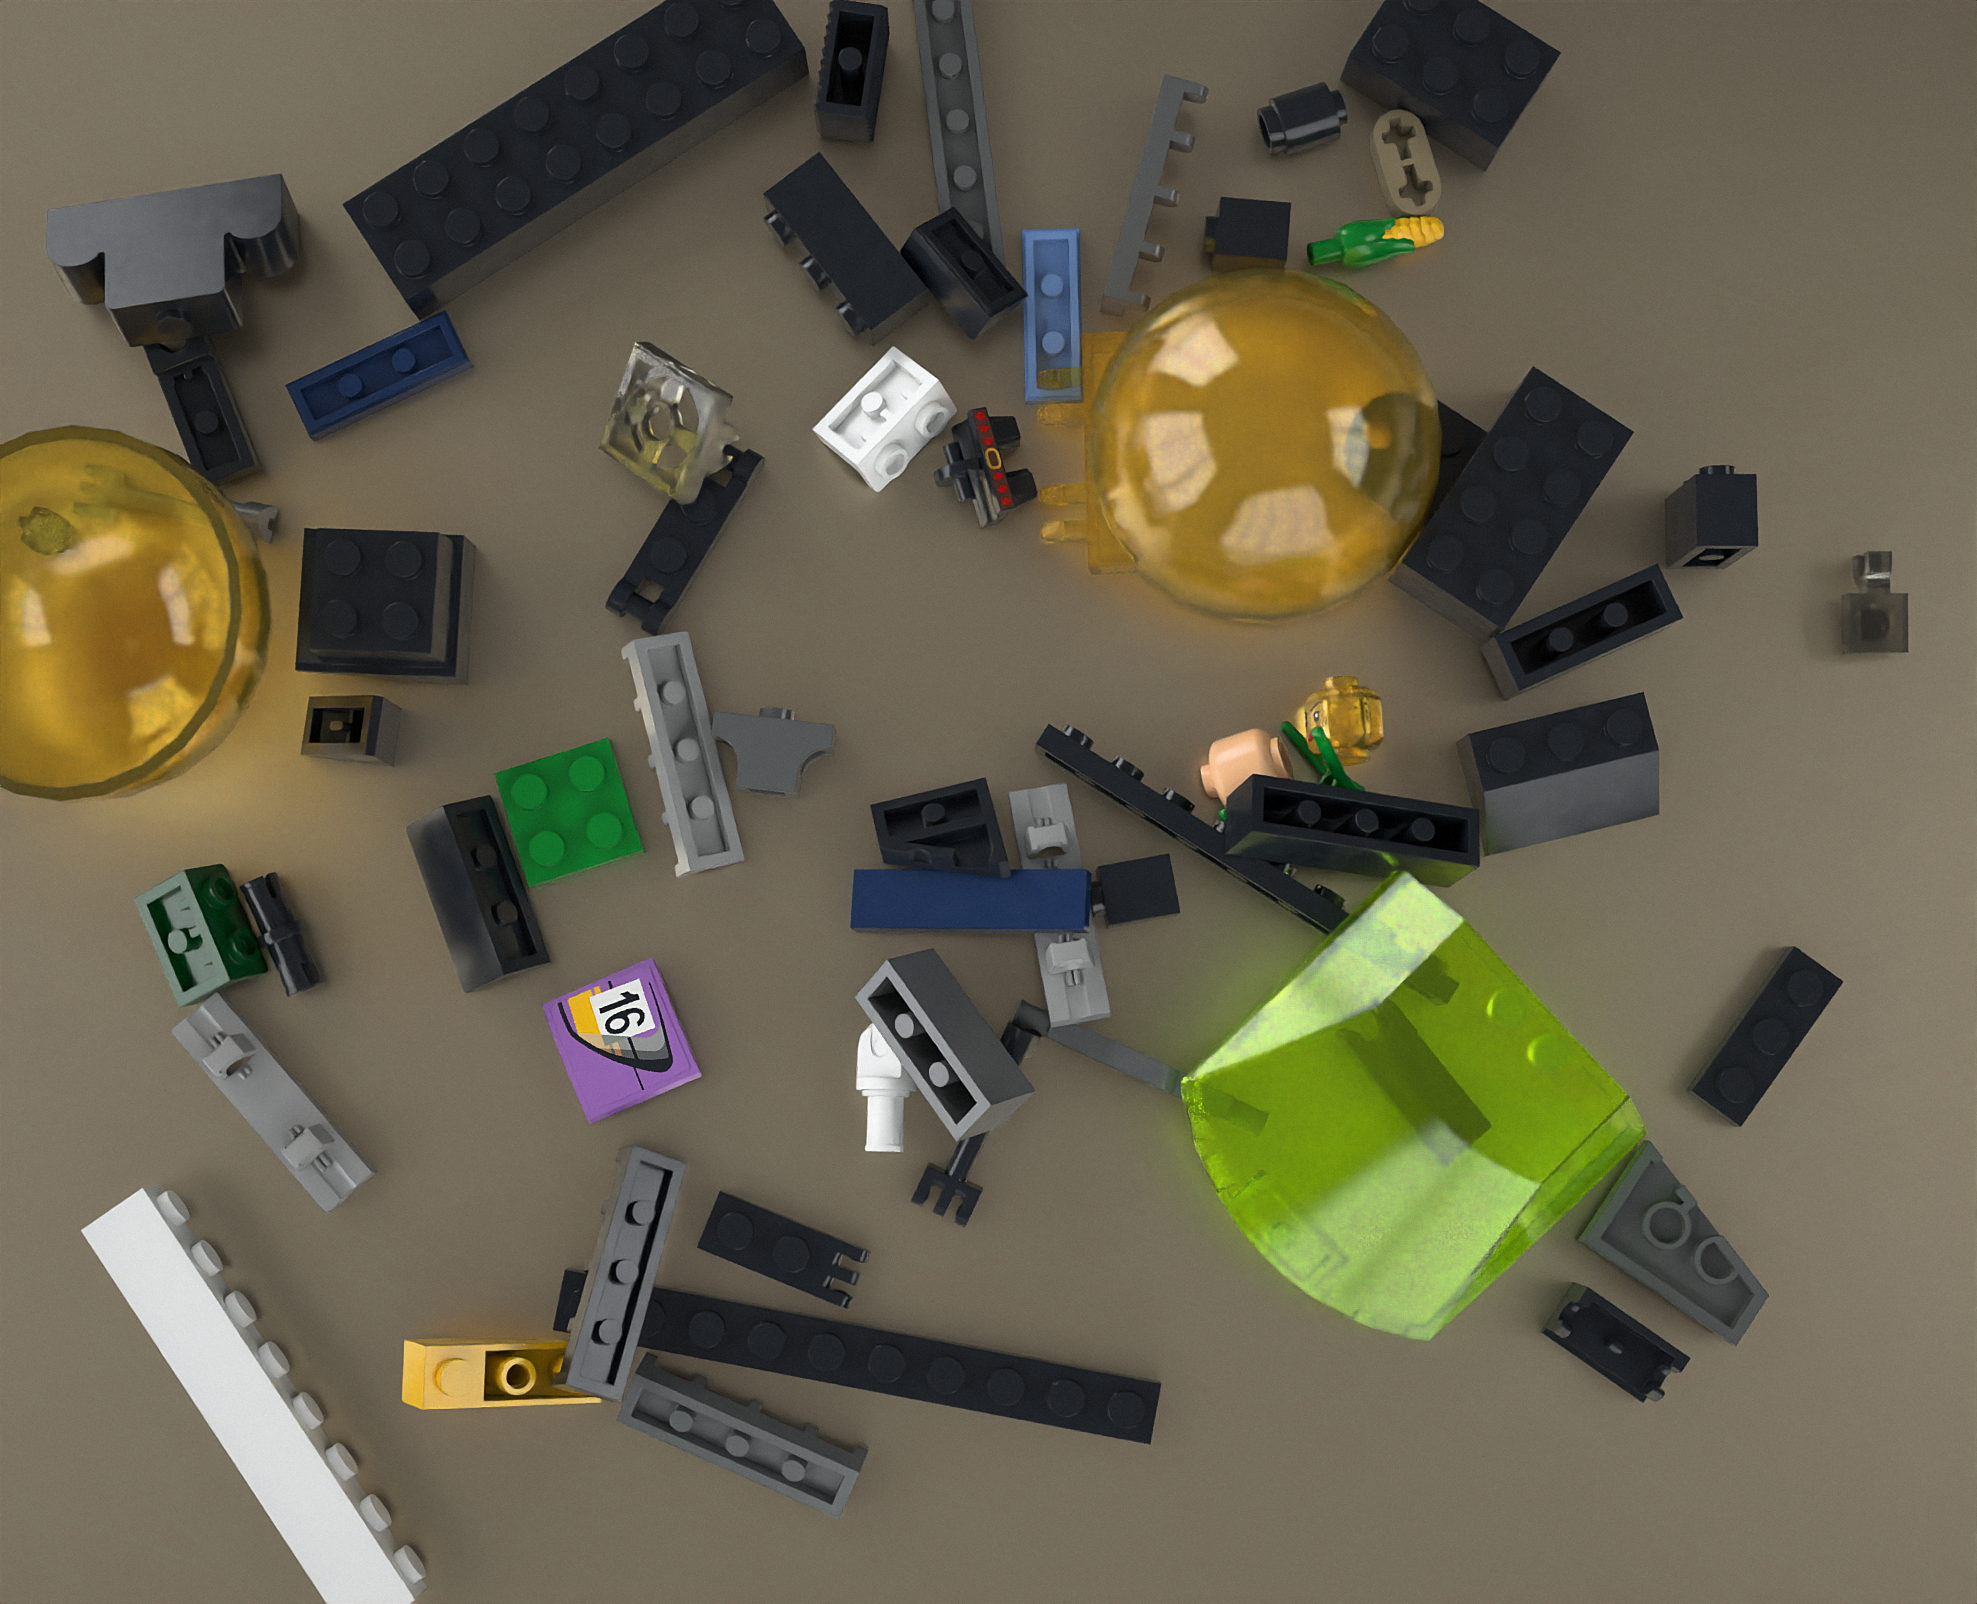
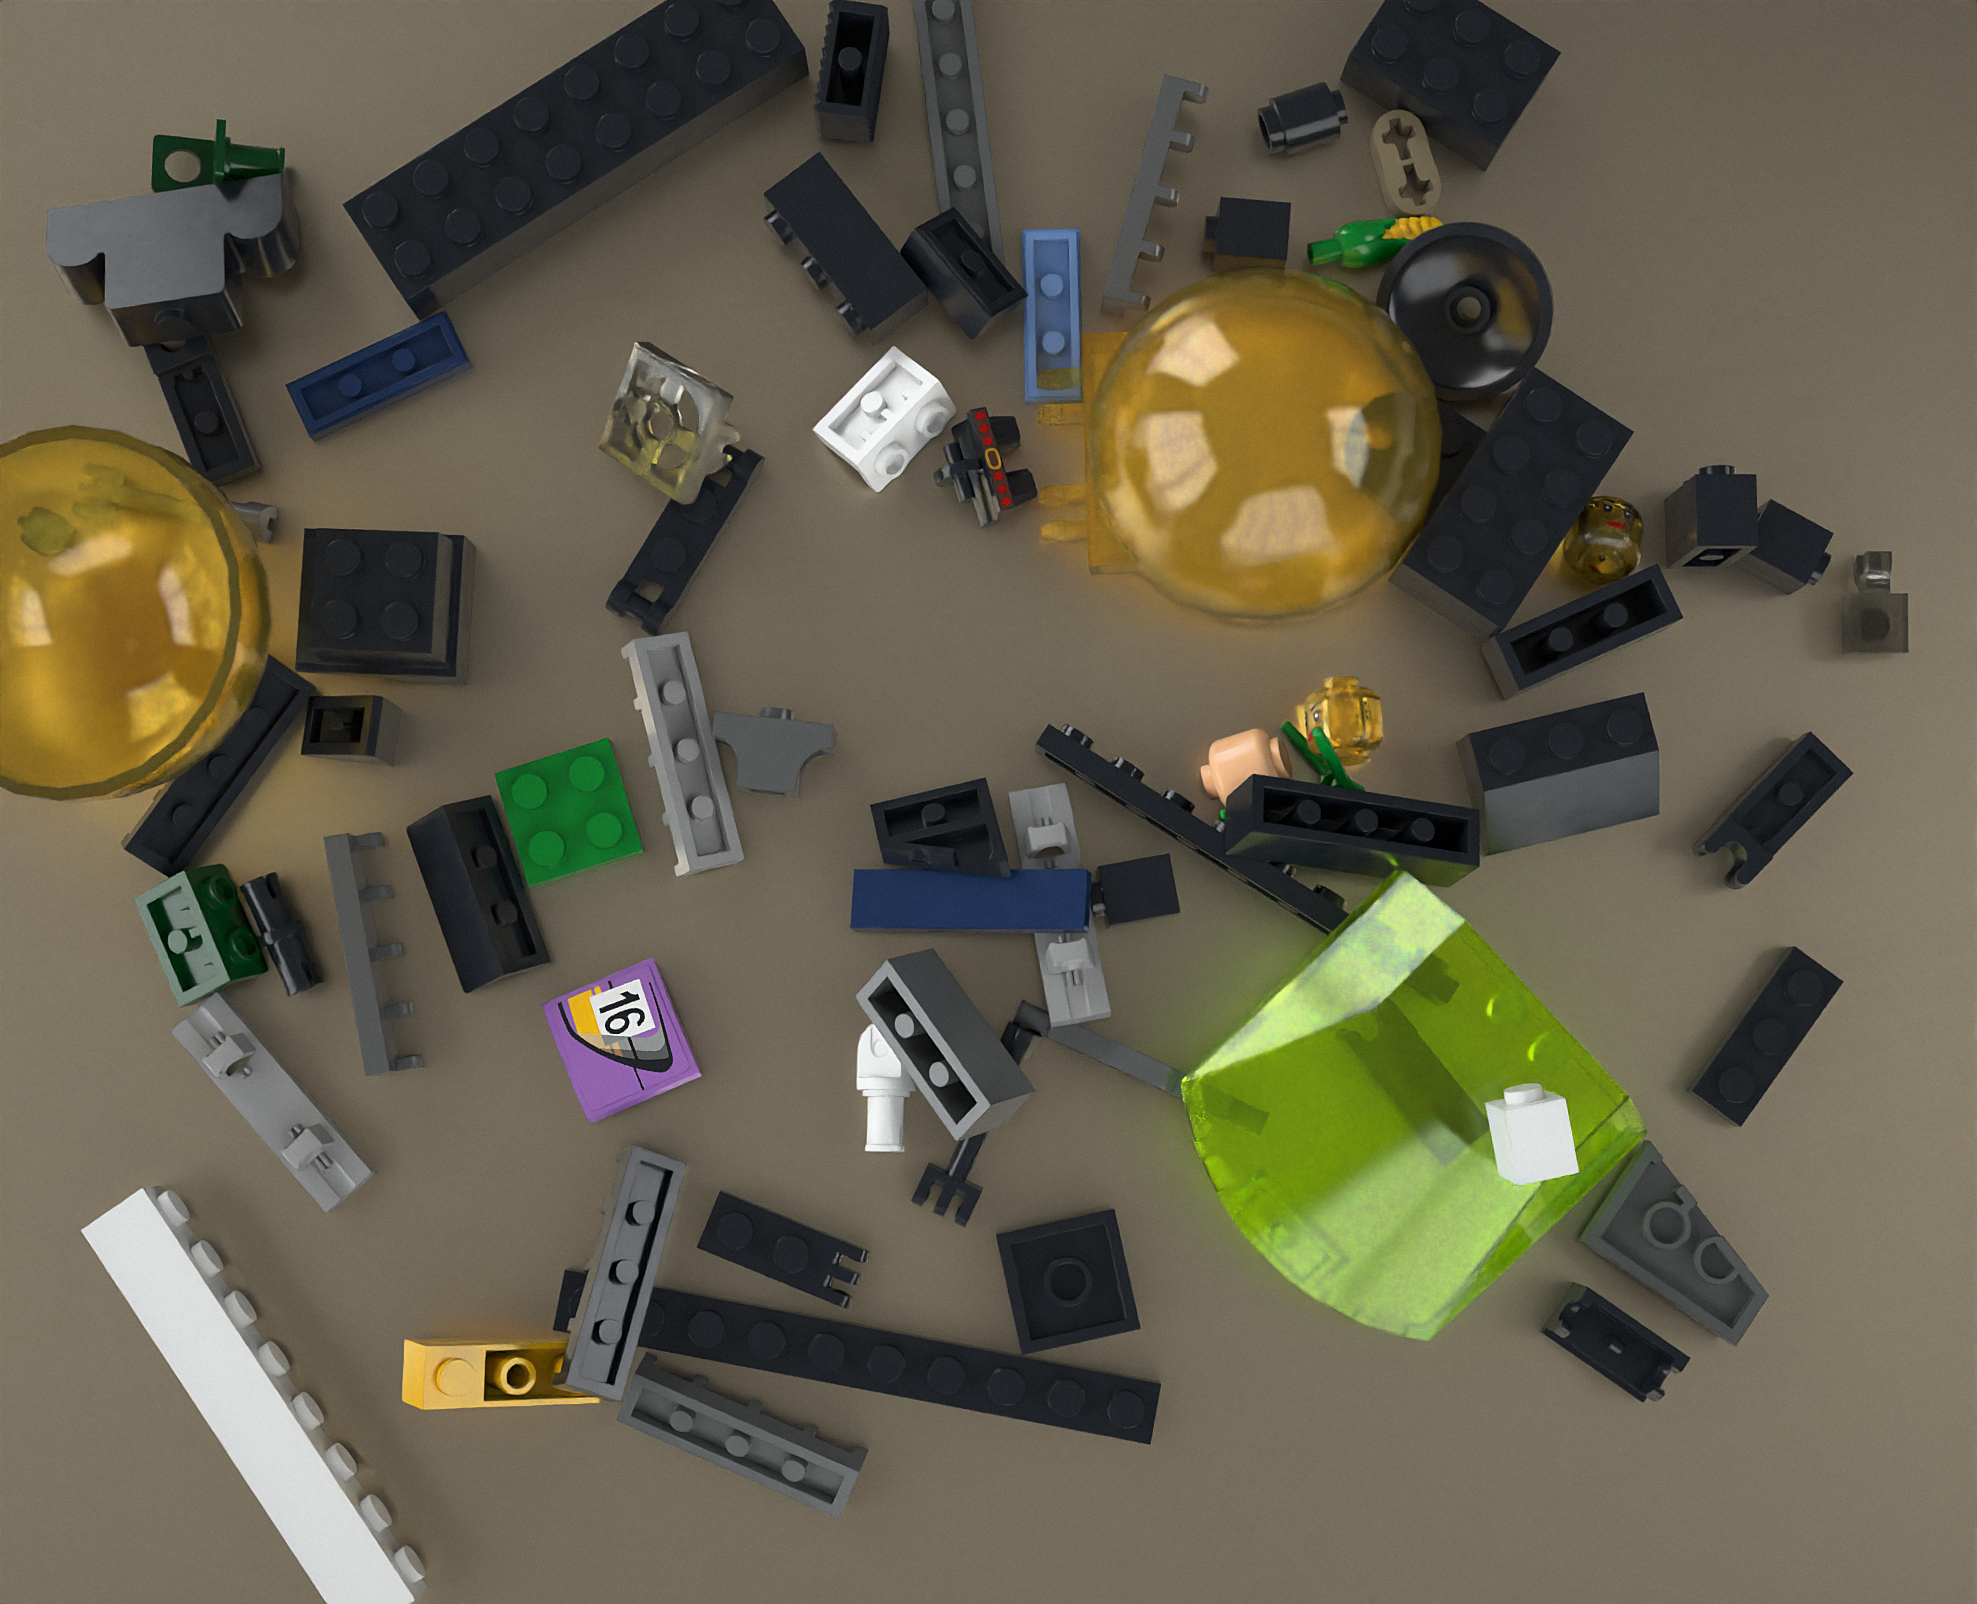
none -> black hinge [121,649,317,878]
none -> dark green bracket [151,119,285,193]
none -> dark grey hinge [323,832,424,1076]
none -> black plate [996,1208,1141,1355]
none -> black dish [1375,221,1555,402]
none -> white brick [1485,1083,1579,1186]
none -> clear yellow head [1563,495,1644,585]
none -> black plate [1692,731,1853,890]
none -> black brick [1733,499,1834,595]

